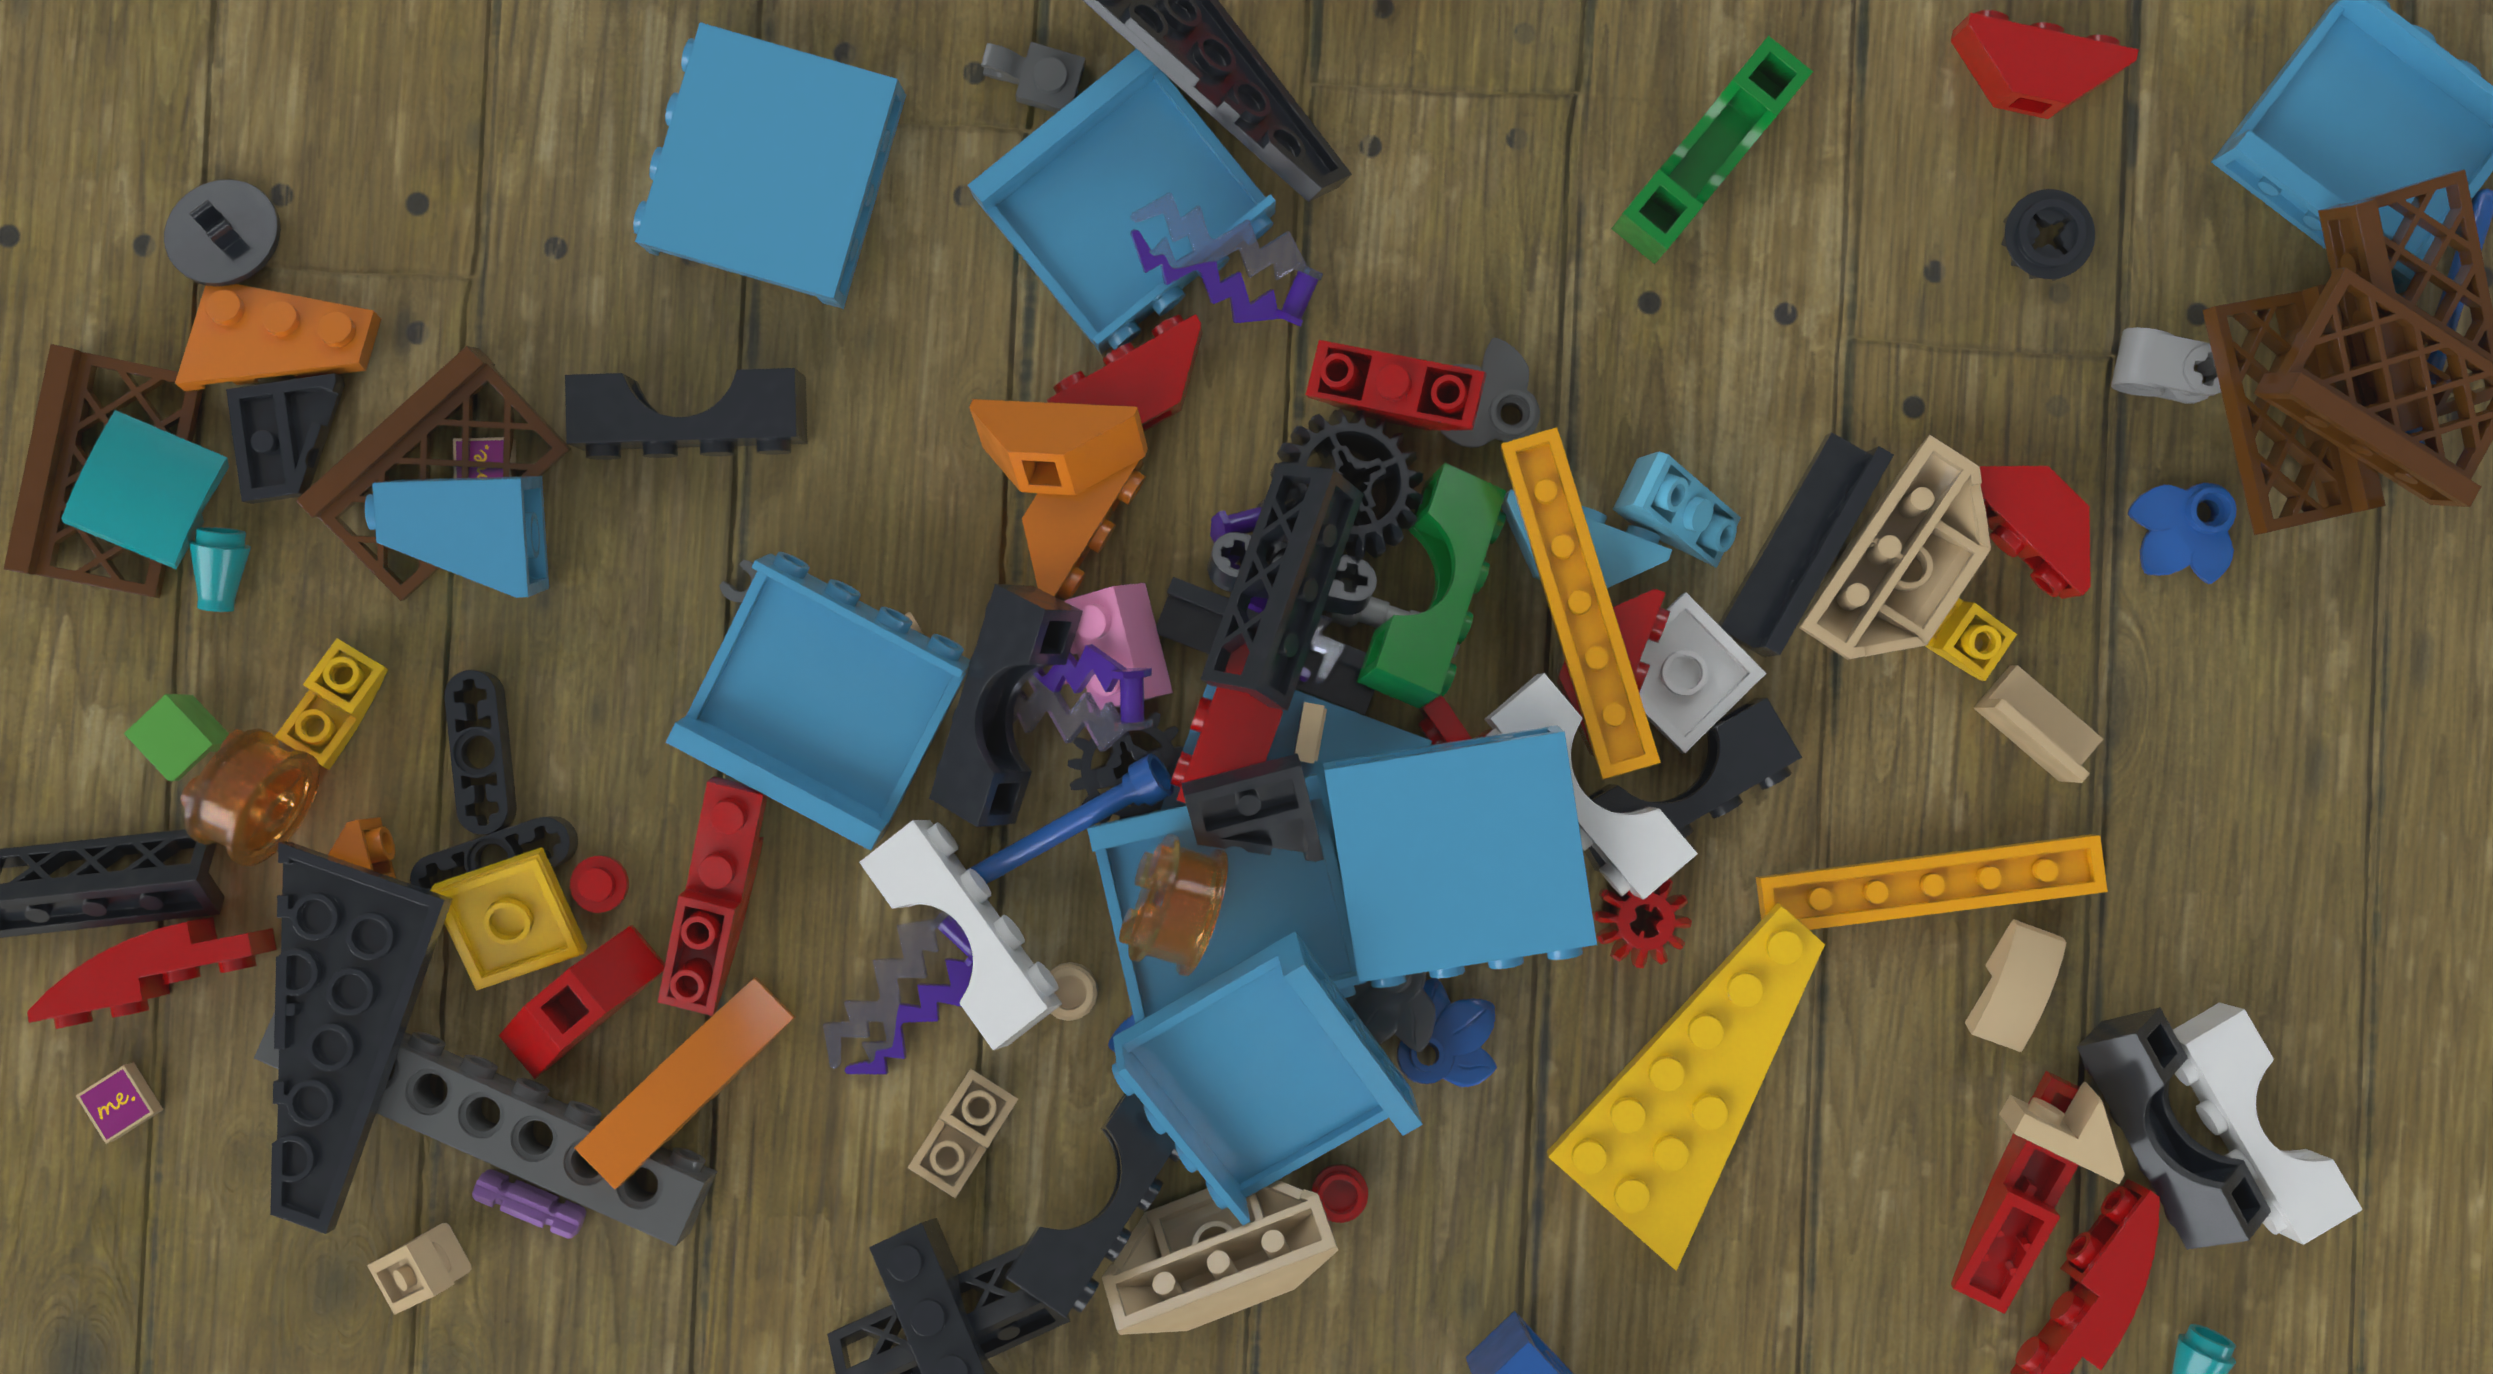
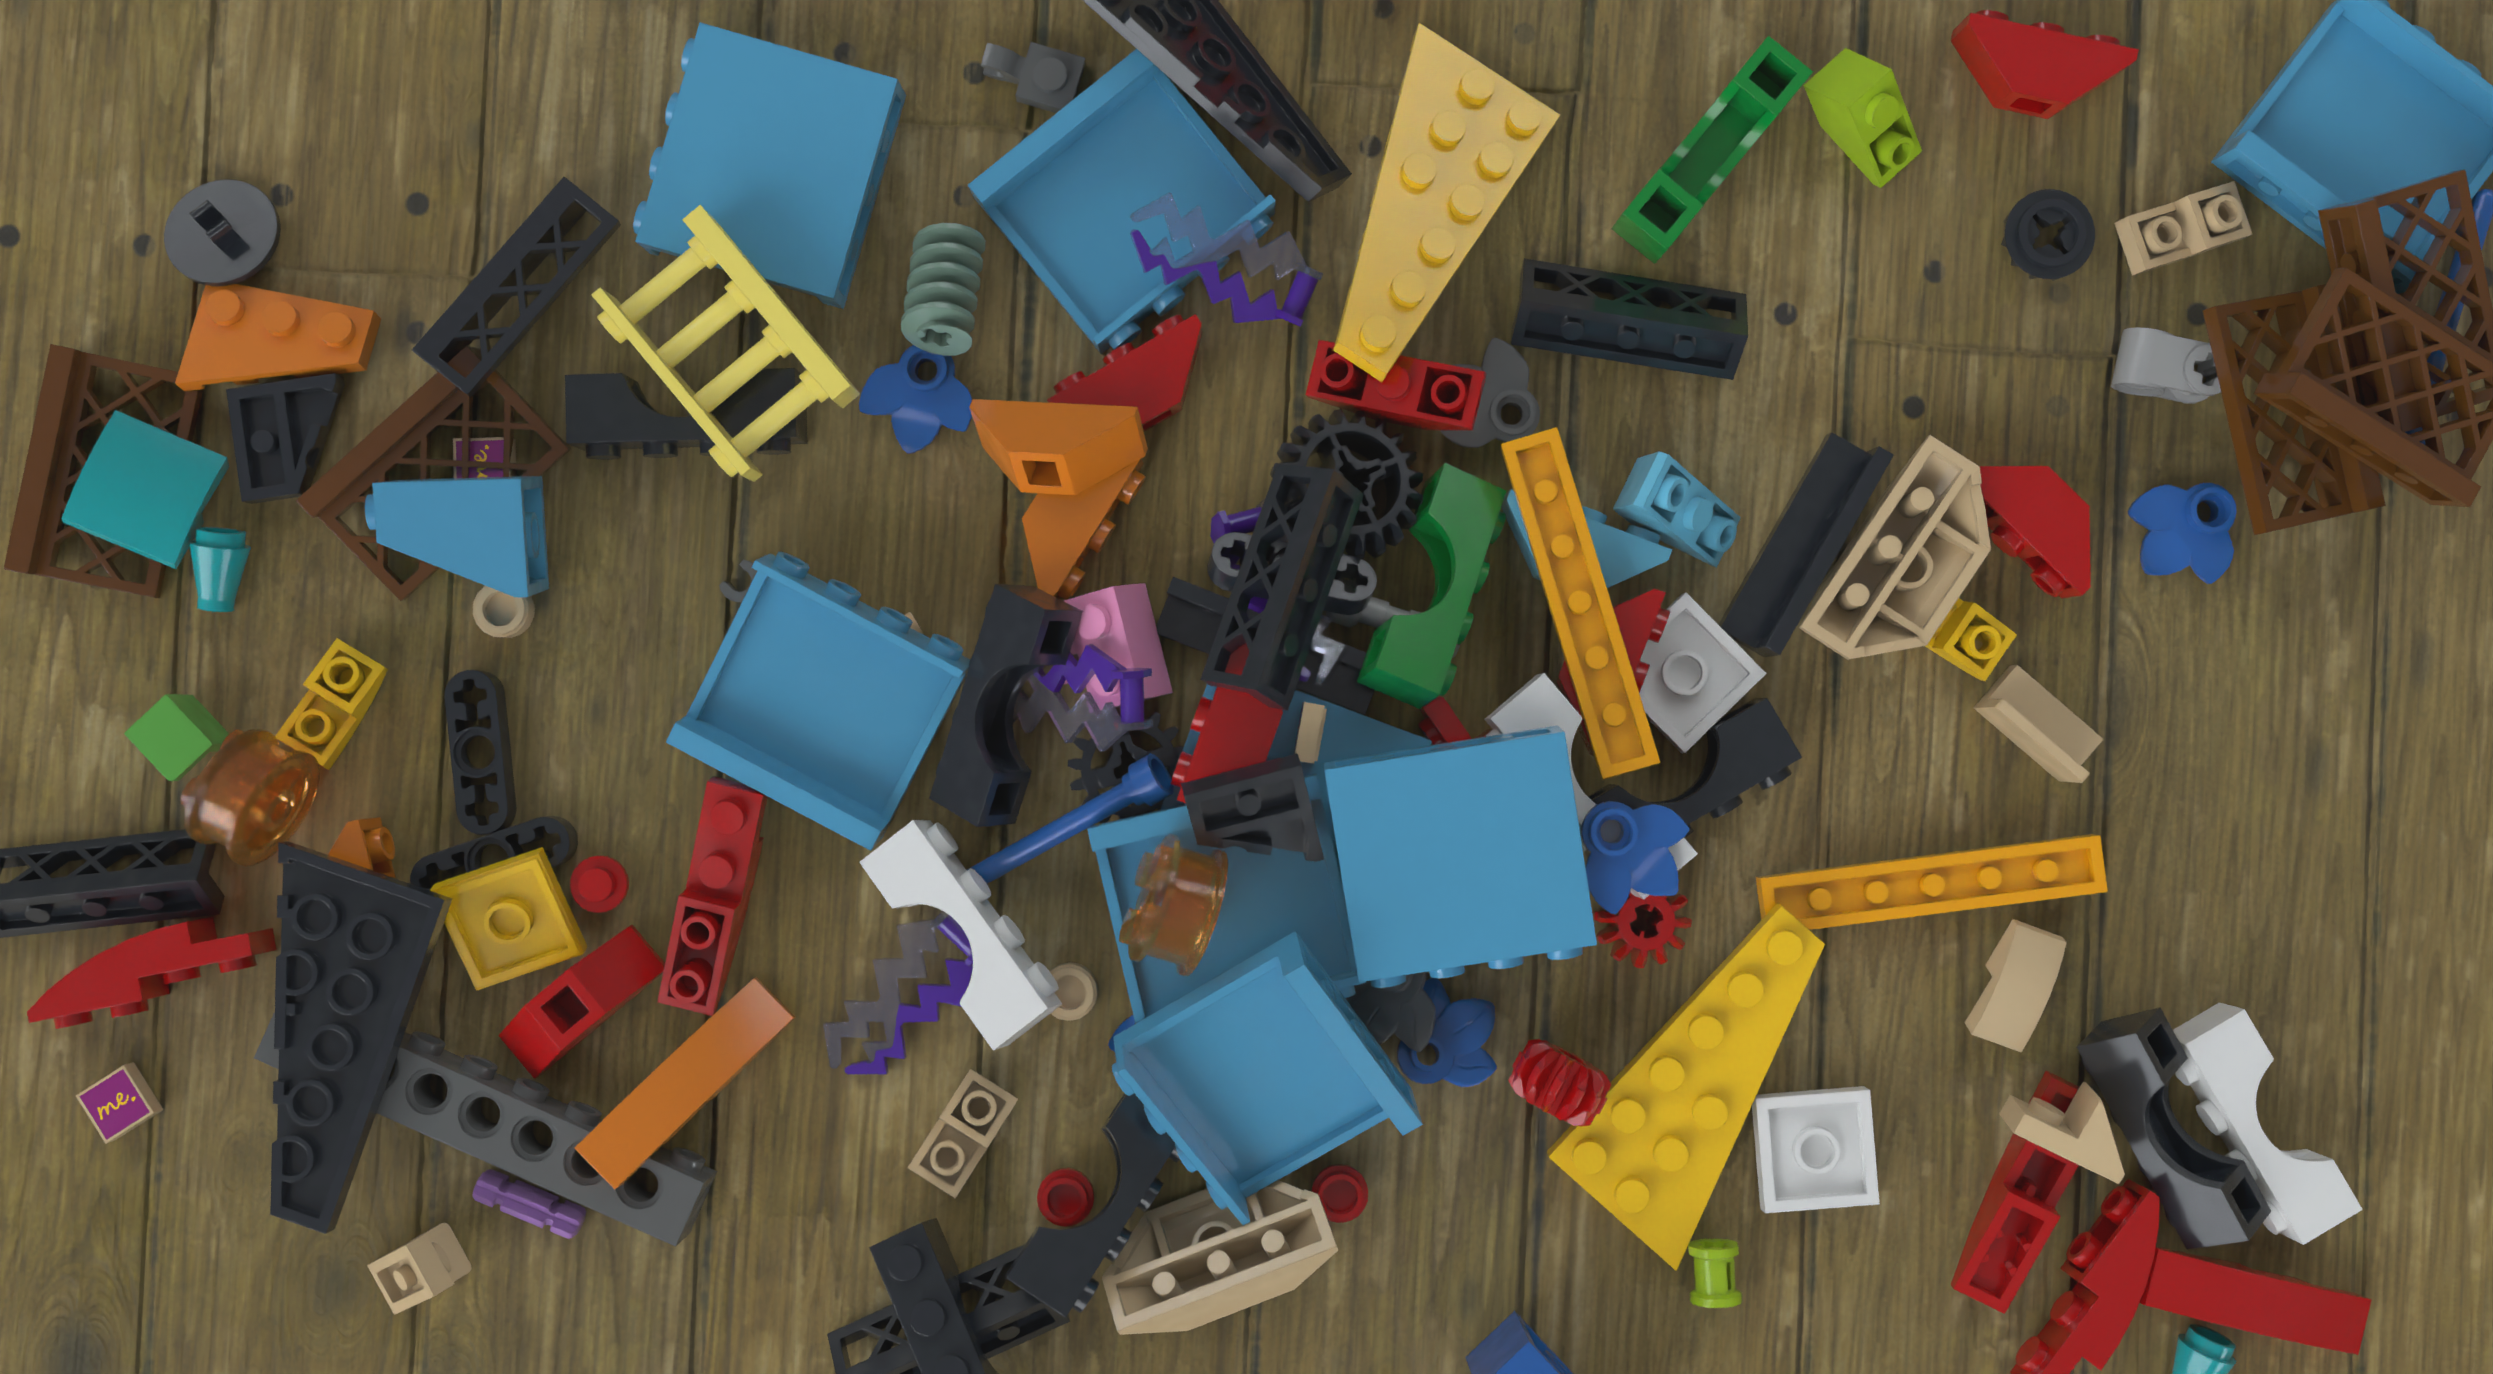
none -> black fence [412,177,621,398]
none -> tan tile [473,586,535,638]
none -> light yellow fence [591,205,860,482]
none -> blue plate [859,345,972,454]
none -> sand green piece [901,223,986,356]
none -> red plate [1037,1168,1094,1227]
none -> yellow wing [1333,23,1560,382]
none -> red gear [1508,1039,1612,1126]
none -> black fence [1511,258,1748,380]
none -> blue plate [1581,801,1689,914]
none -> lime bush [1688,1239,1742,1308]
none -> white plate [1752,1086,1880,1213]
none -> lime slope [1803,48,1922,188]
none -> tan slope [2114,181,2253,276]
none -> red slope [2140,1247,2372,1355]

